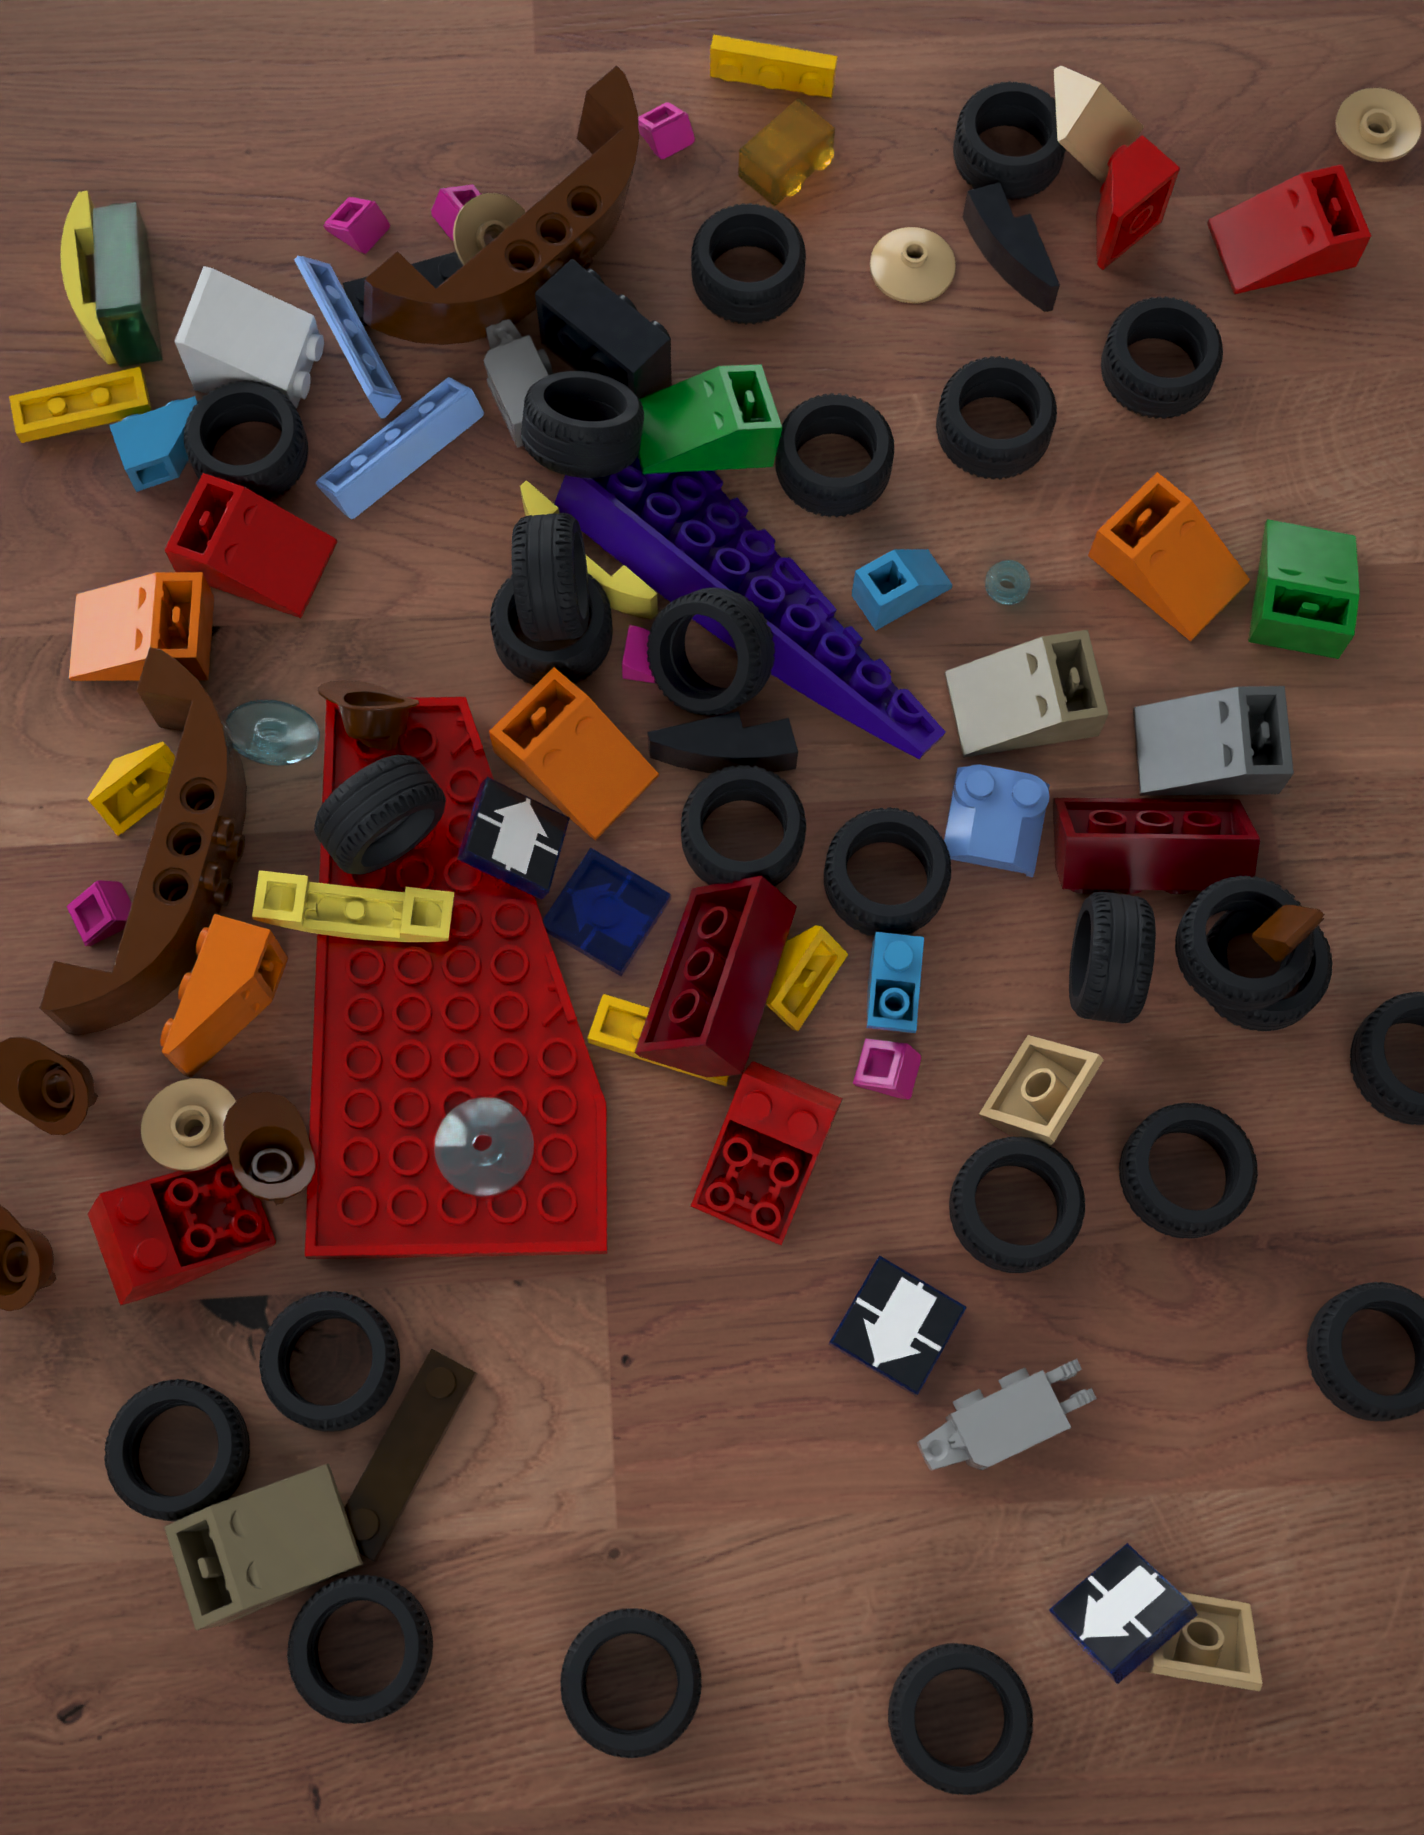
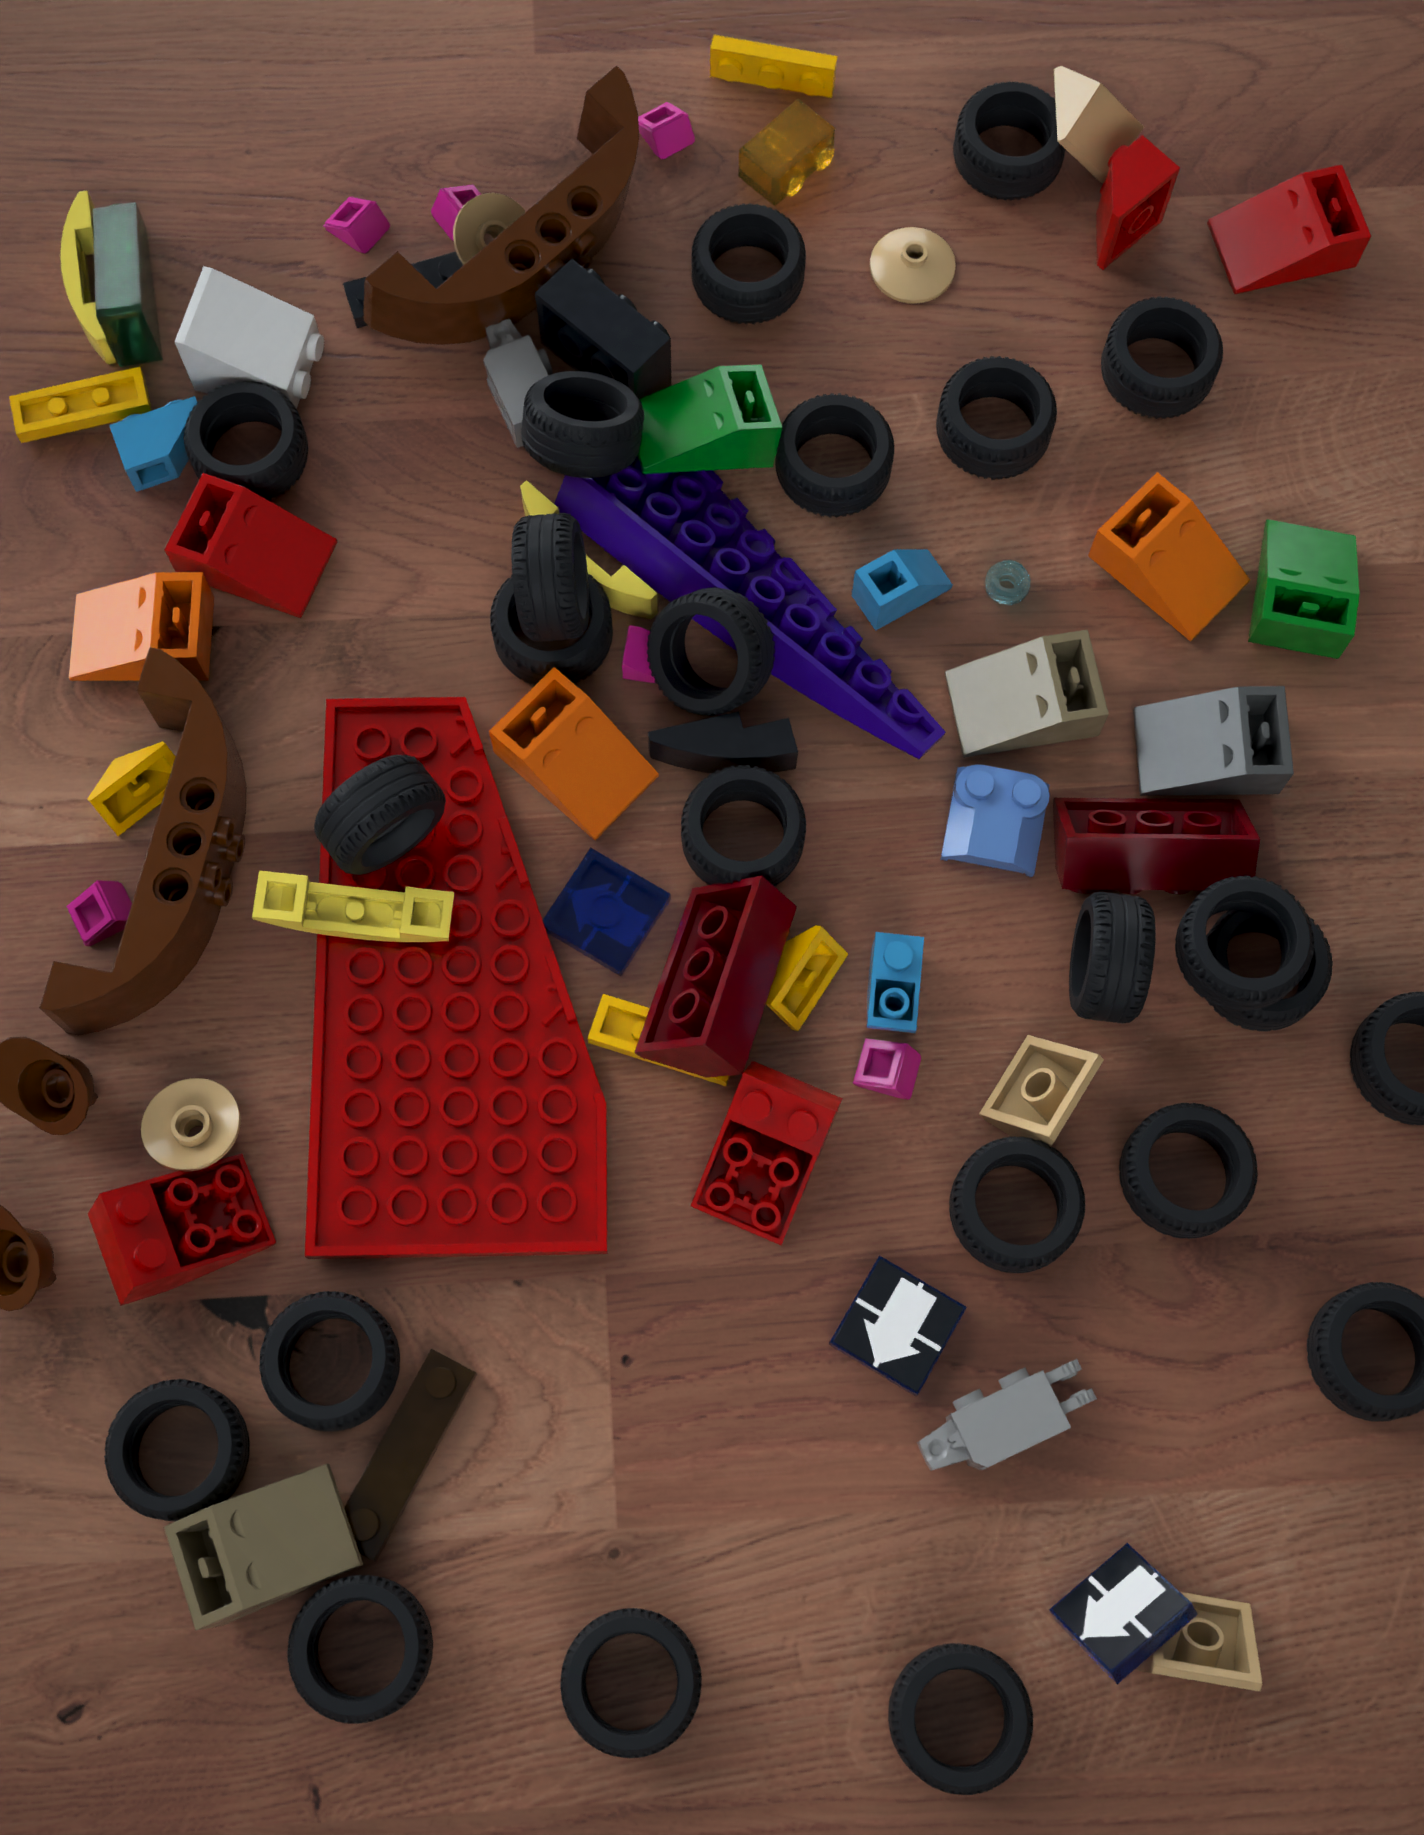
orange slope [160,914,288,1078] -> none
reddish brown piece [223,1092,316,1205] -> none
clear light blue dish [225,700,320,766] -> none
light blue slope [295,255,402,419] -> none
light blue slope [315,377,484,519] -> none
reddish brown piece [318,680,419,751] -> none
clear light blue dish [434,1097,534,1196] -> none
tile [457,777,570,900] -> none
black tyre [824,807,952,936] -> none
black slope [963,182,1060,312] -> none
reddish brown slope [1252,905,1325,962] -> none
tan dish [1335,88,1421,162] -> none

